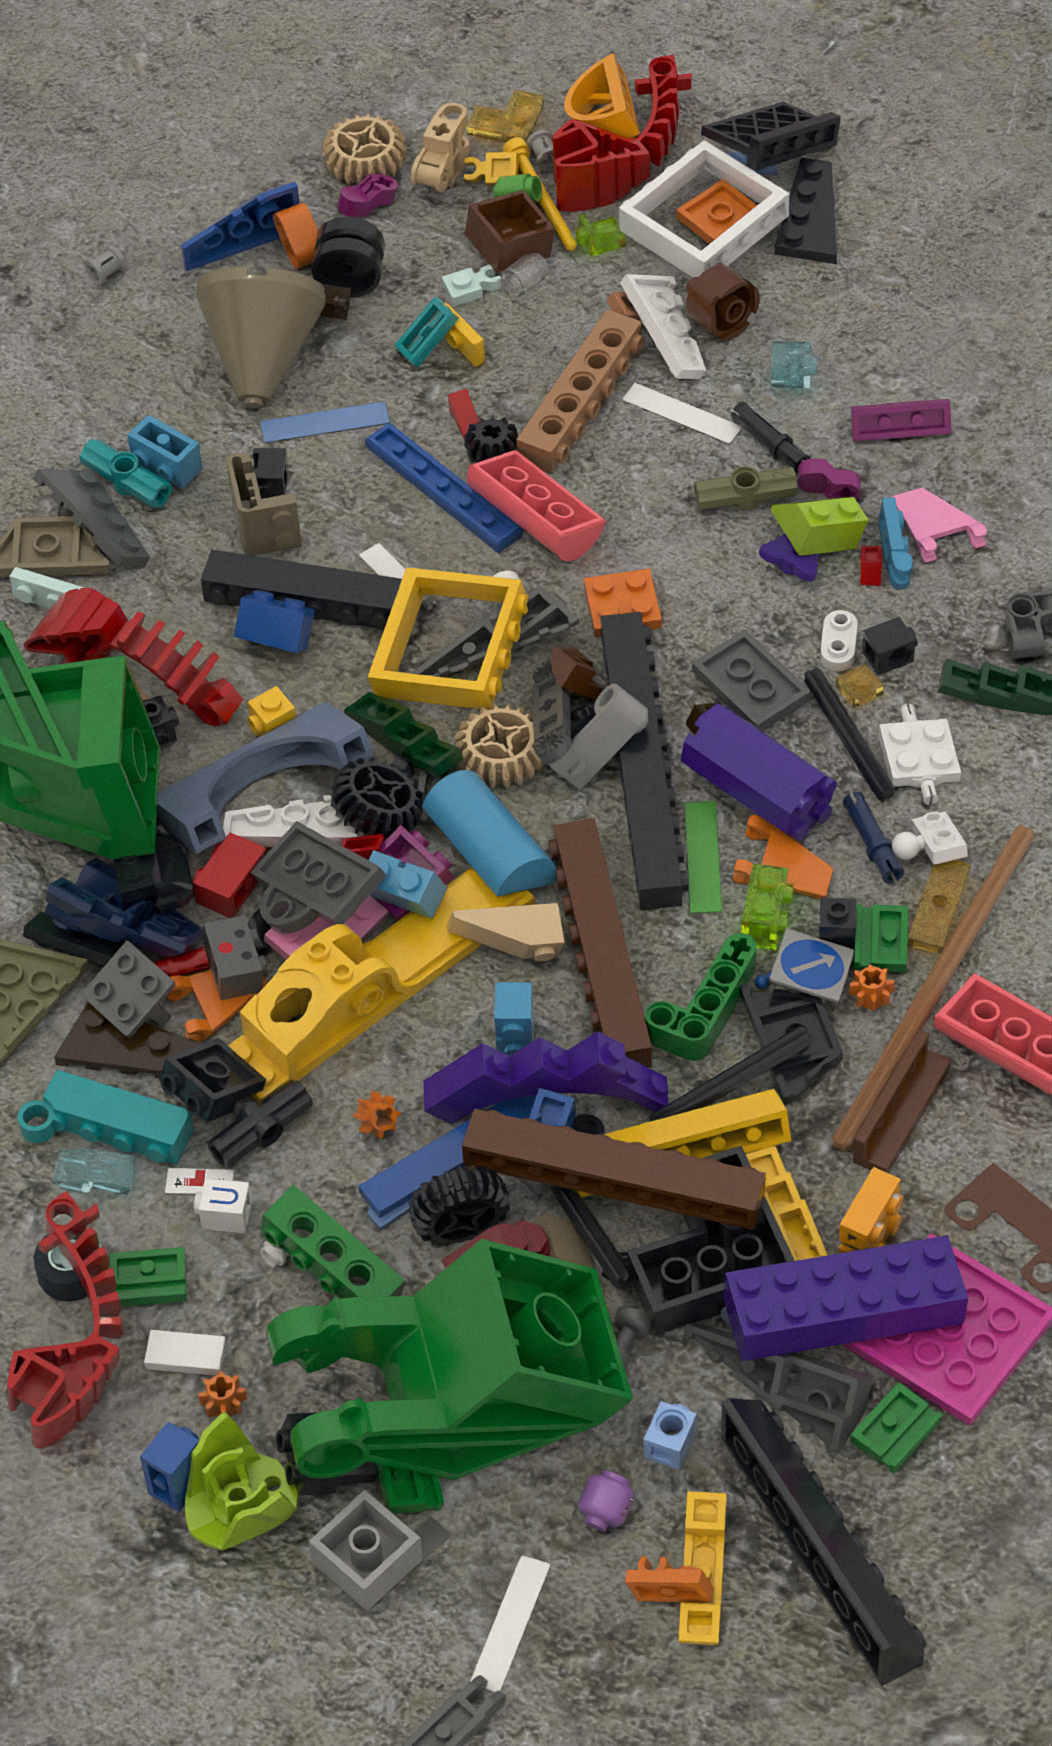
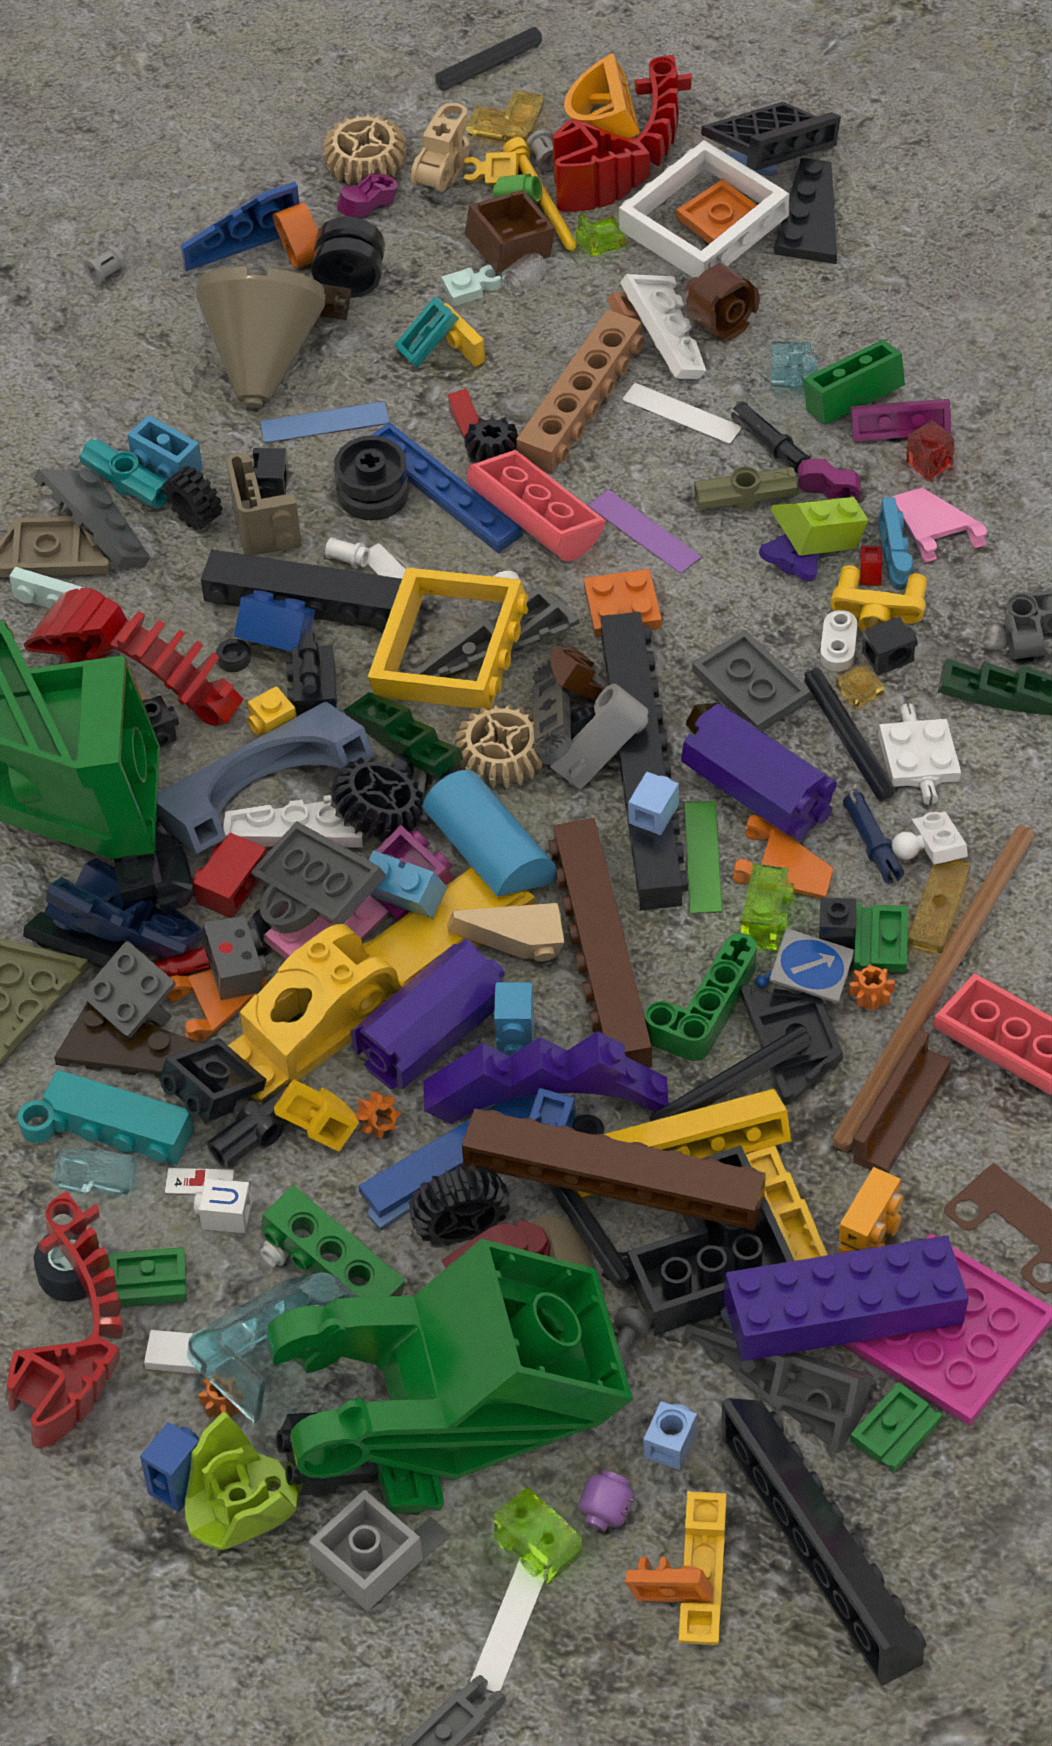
red piece [341,834,384,860] -> none
none -> black tyre [163,466,223,530]
none -> clear light blue windscreen [187,1272,357,1424]
none -> black tile [216,639,251,672]
none -> yellow brick [274,1079,359,1152]
none -> black brick [286,631,337,717]
none -> white pin [325,537,370,569]
none -> black wheel [334,436,409,521]
none -> dark purple brick [350,939,505,1089]
none -> black axle [435,27,542,90]
none -> clear neon green brick [493,1486,583,1584]
none -> medium lavender sticker [588,489,702,573]
none -> light blue brick [628,772,679,835]
none -> green brick [803,339,905,425]
none -> yellow connector [830,565,927,632]
none -> clear red brick [906,420,954,481]

